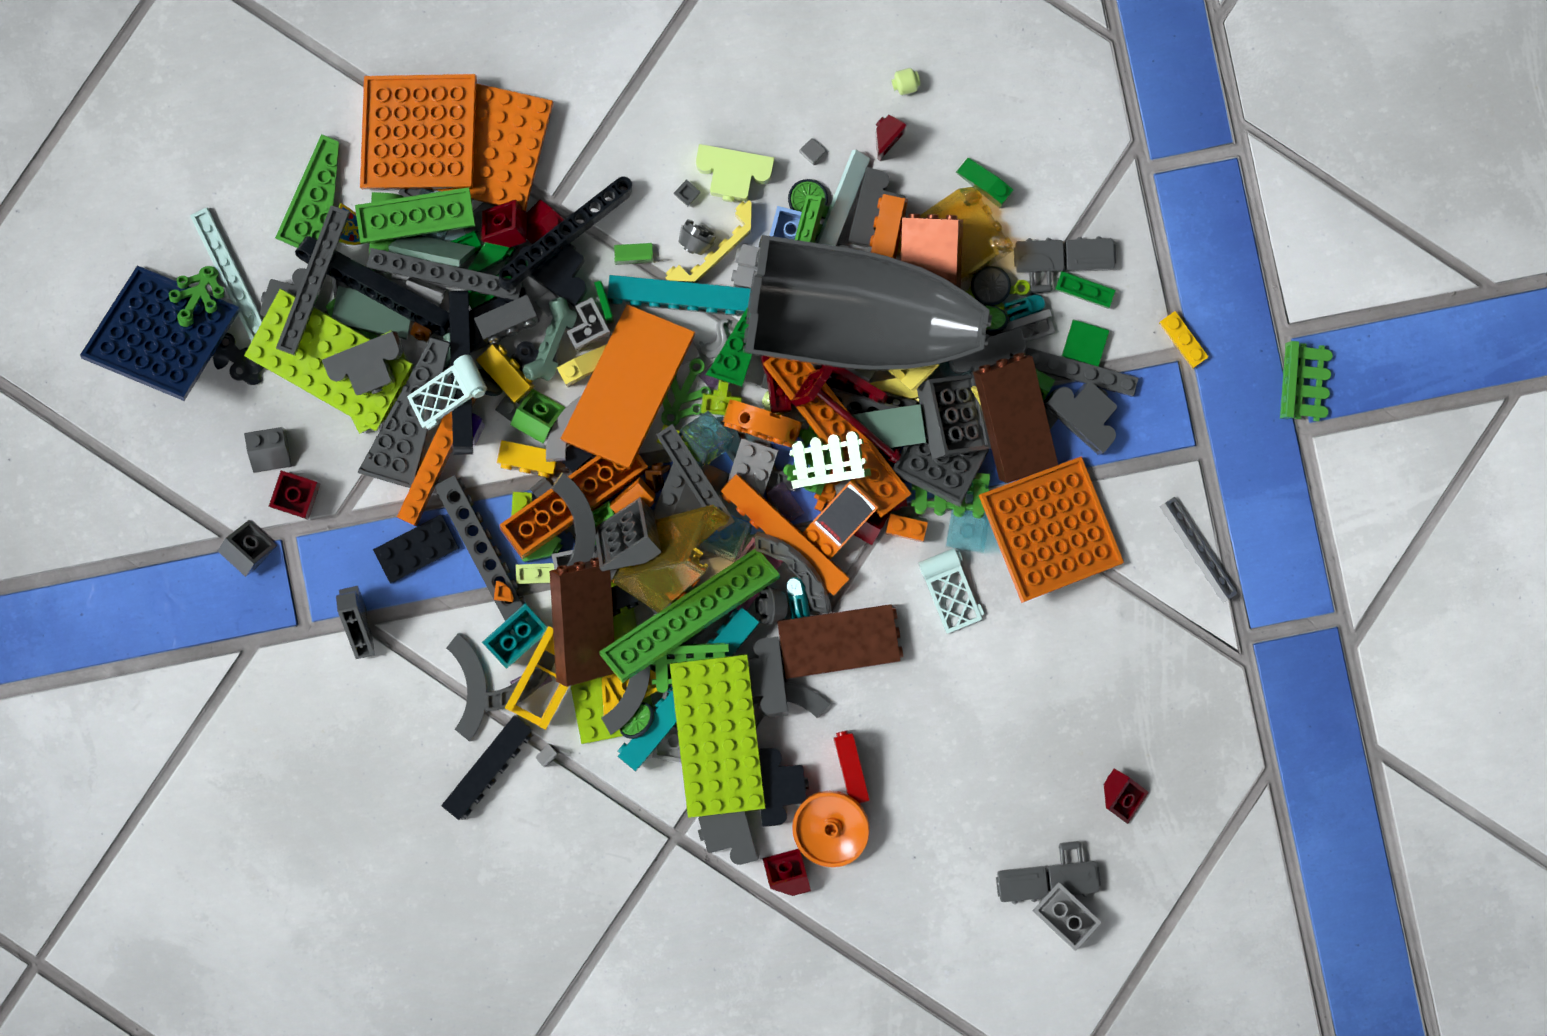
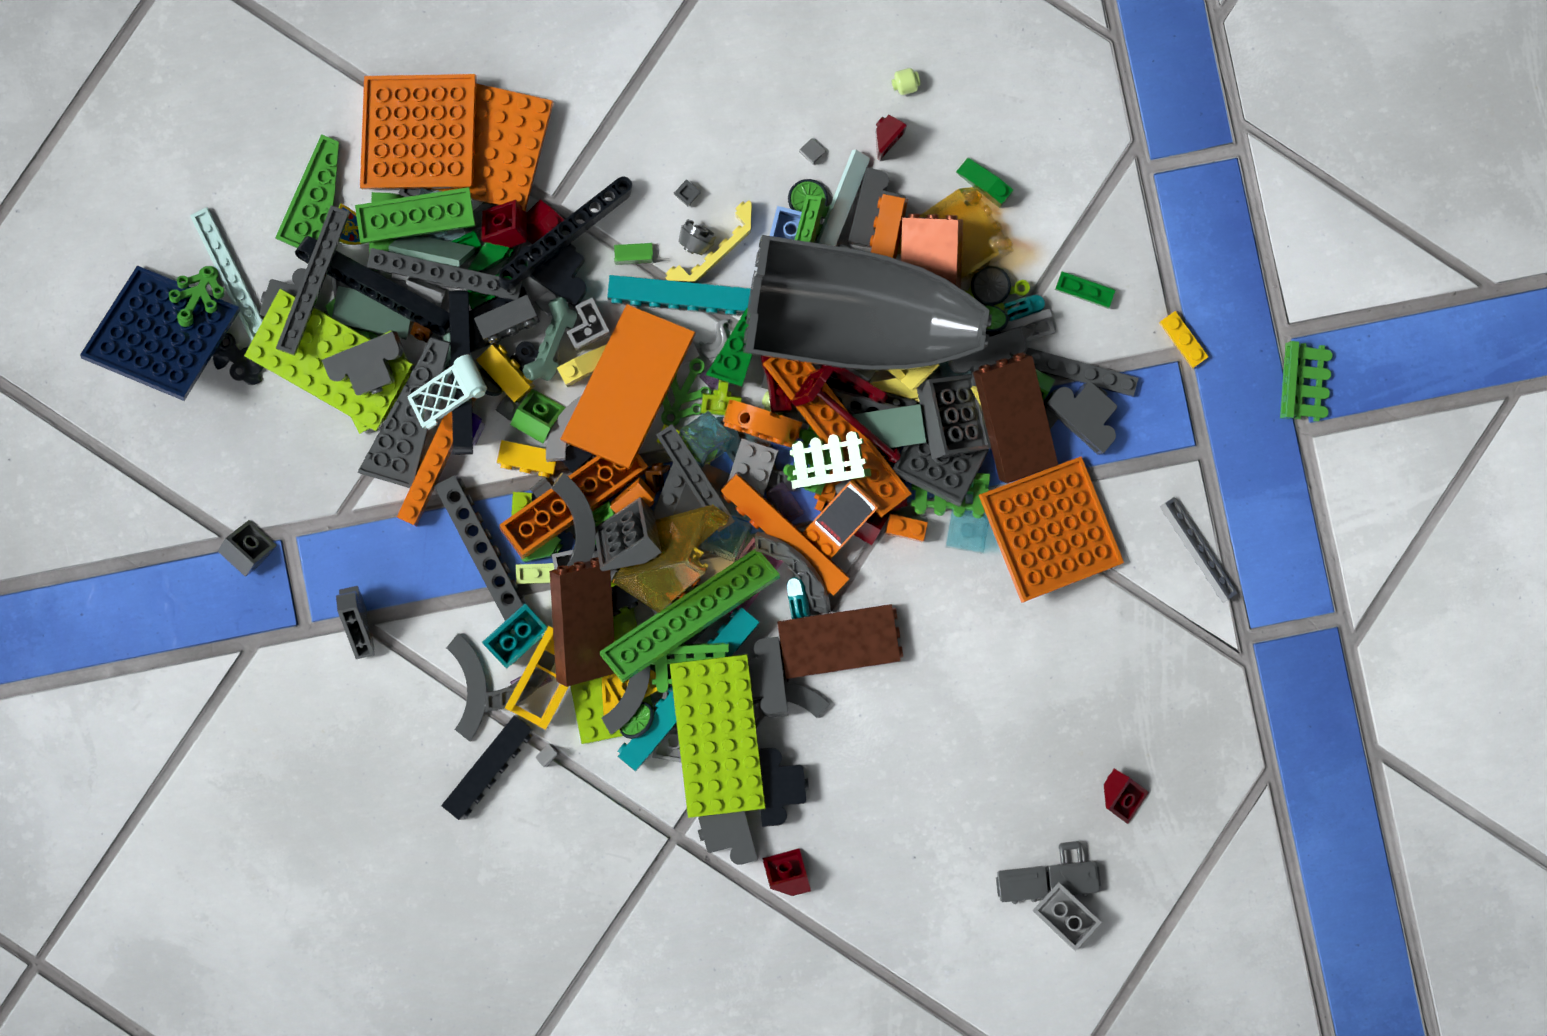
dark grey slope [244,427,292,473] -> none
dark red brick [268,470,321,520] -> none
black plate [373,515,459,584] -> none
orange tile [494,581,514,602] -> none
green tile [594,281,614,324] -> none
yellowish green brick [696,144,774,202] -> none
light grey brick [731,244,759,289] -> none
dark grey cone [755,586,788,625] -> none
orange dish [792,790,870,867] -> none
red slope [833,730,870,803] -> none
light aqua piece [918,548,984,634] -> none
dark grey piece [1014,236,1116,293] -> none
green tile [1061,319,1109,367] -> none

